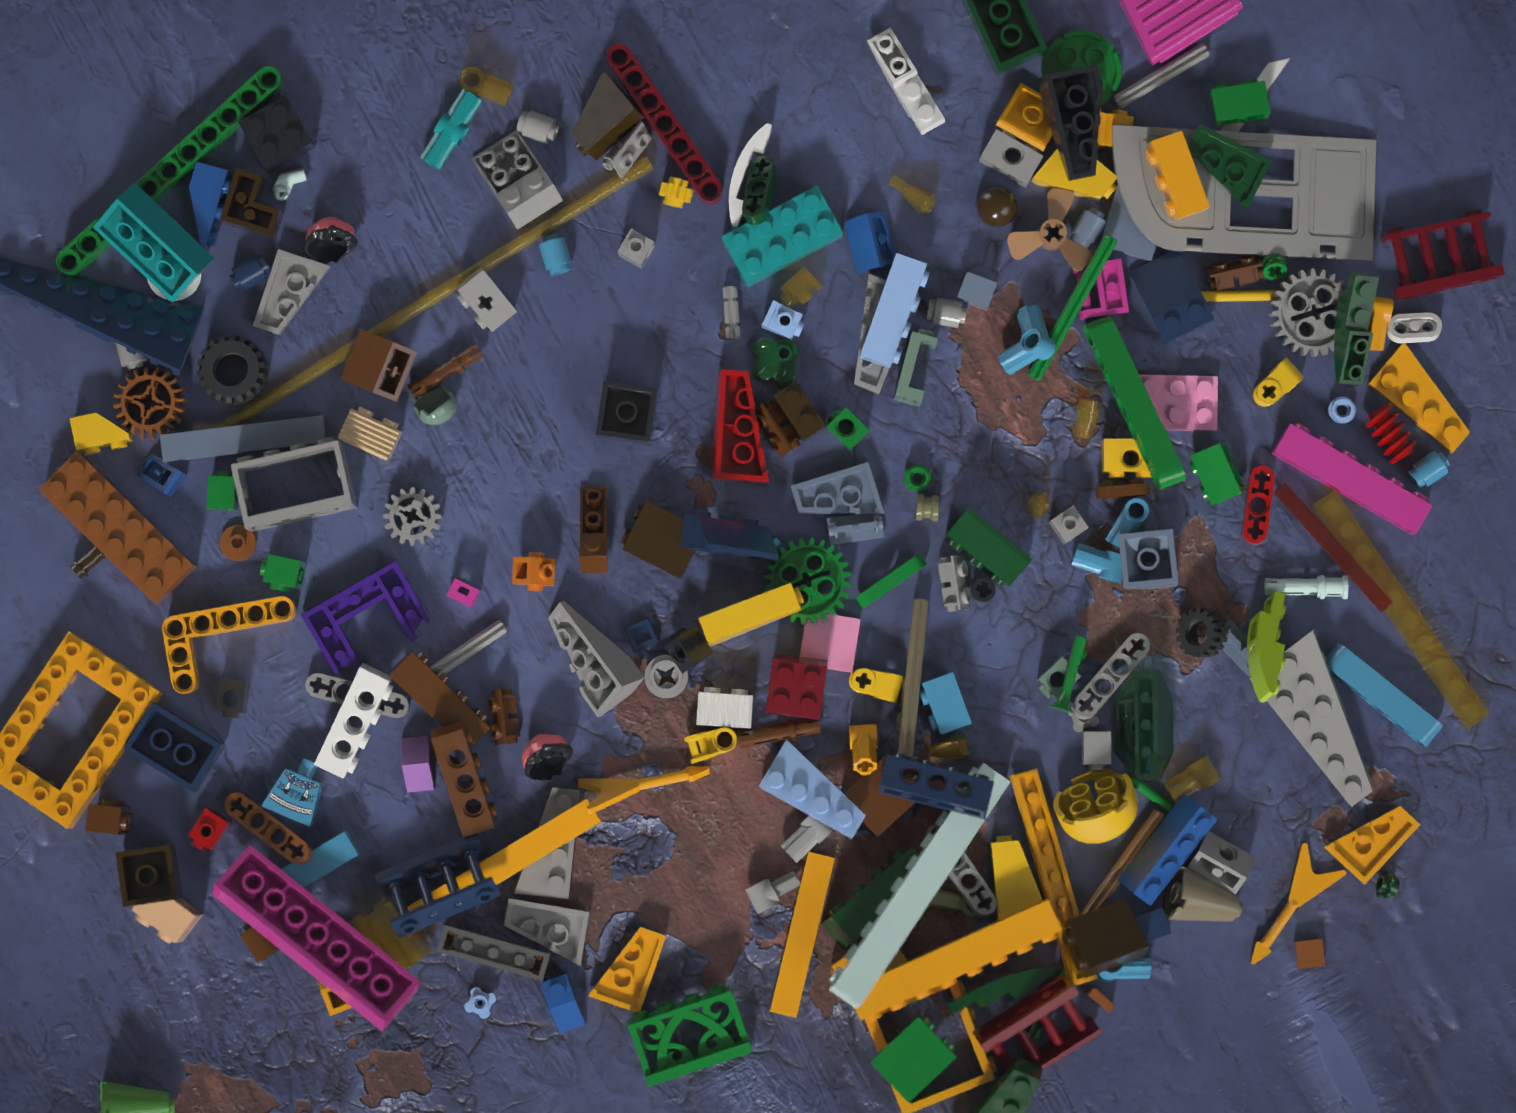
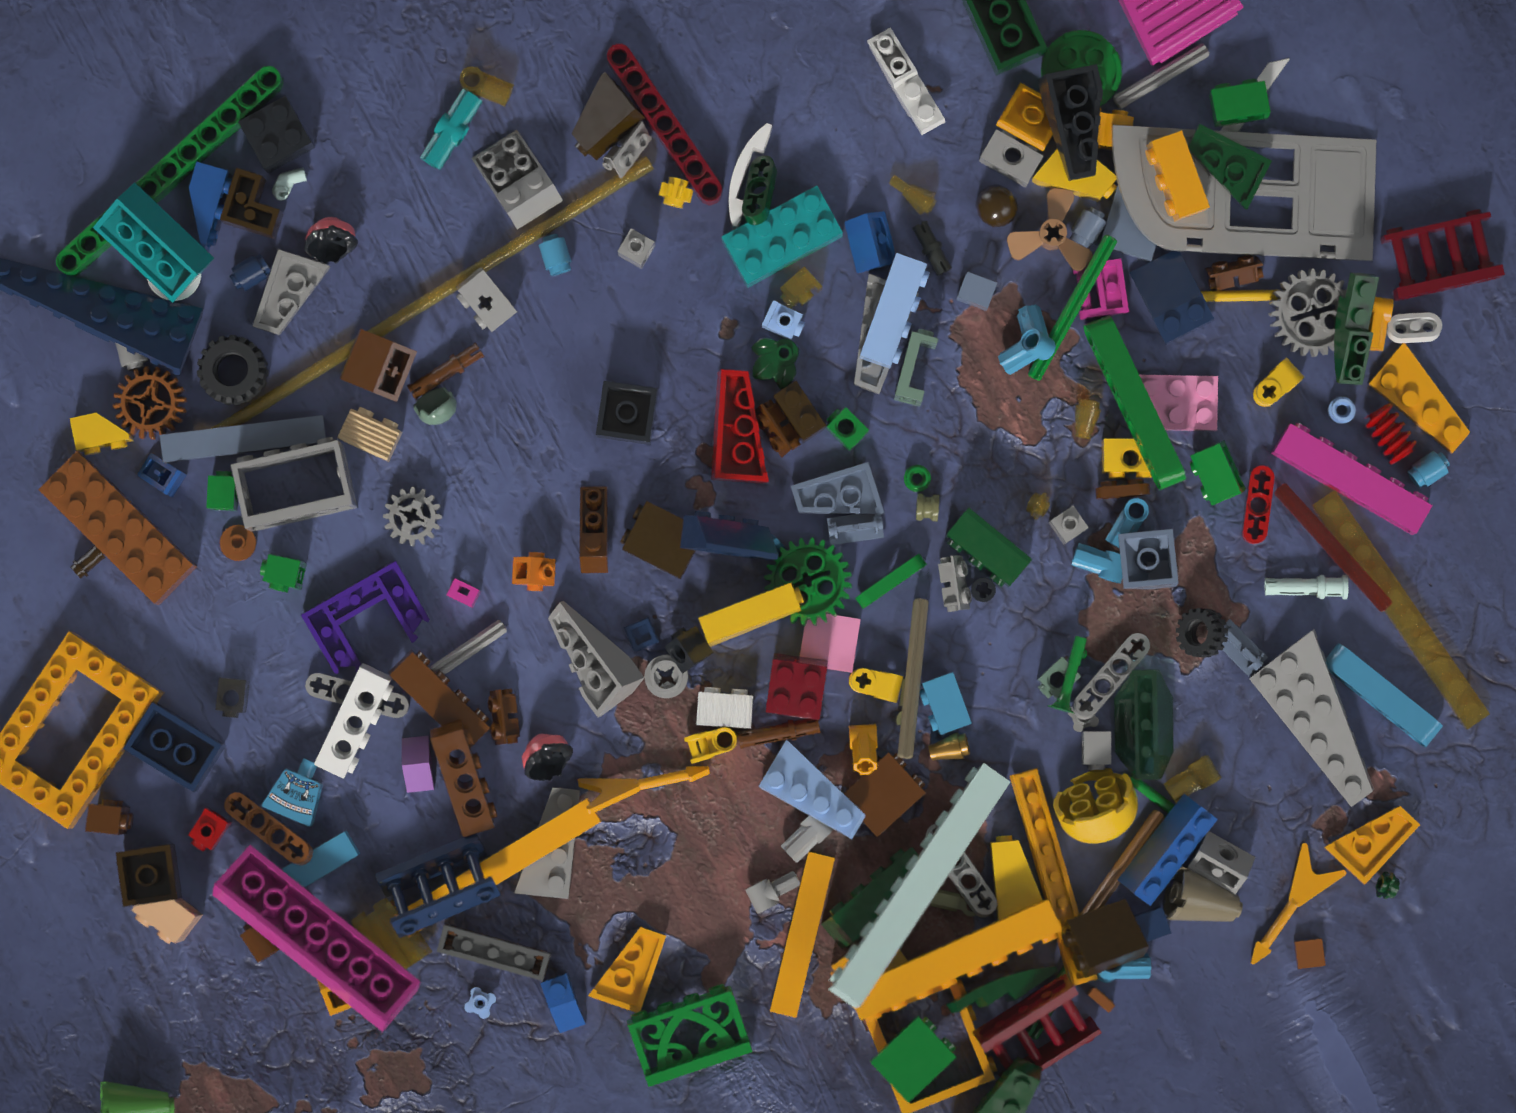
light orange beam [162,596,297,694] -> none
light grey wing [504,898,590,966] -> none
light grey brick [517,110,559,144] -> none
light grey axle [723,286,740,339] -> none
dark blue brick [879,754,994,819] -> none
light grey brick [927,297,967,328] -> none
lime slope [1247,591,1286,703] -> none
green bush [1262,254,1287,280] -> none
none -> pearl dark grey pin [912,220,952,276]

